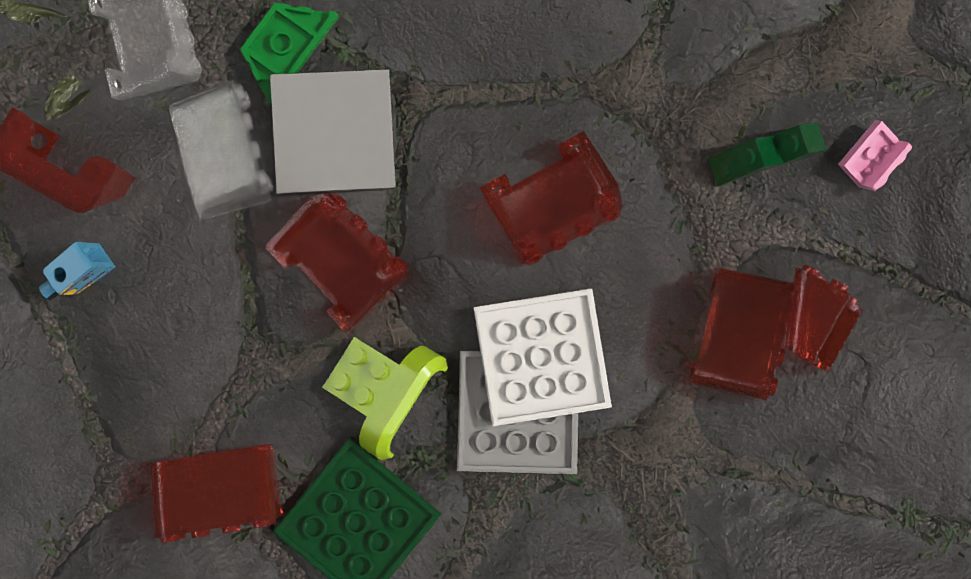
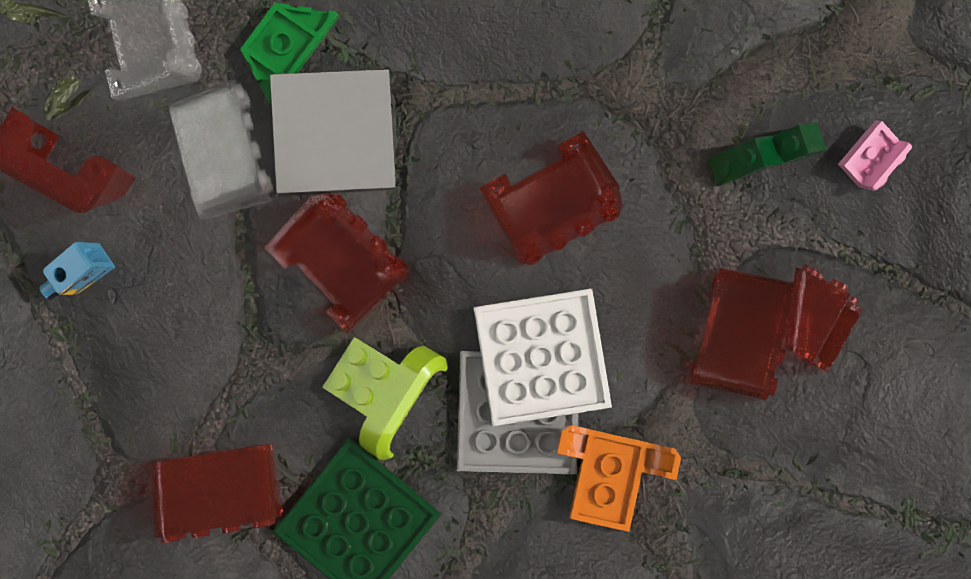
none -> orange piece [556,425,681,532]

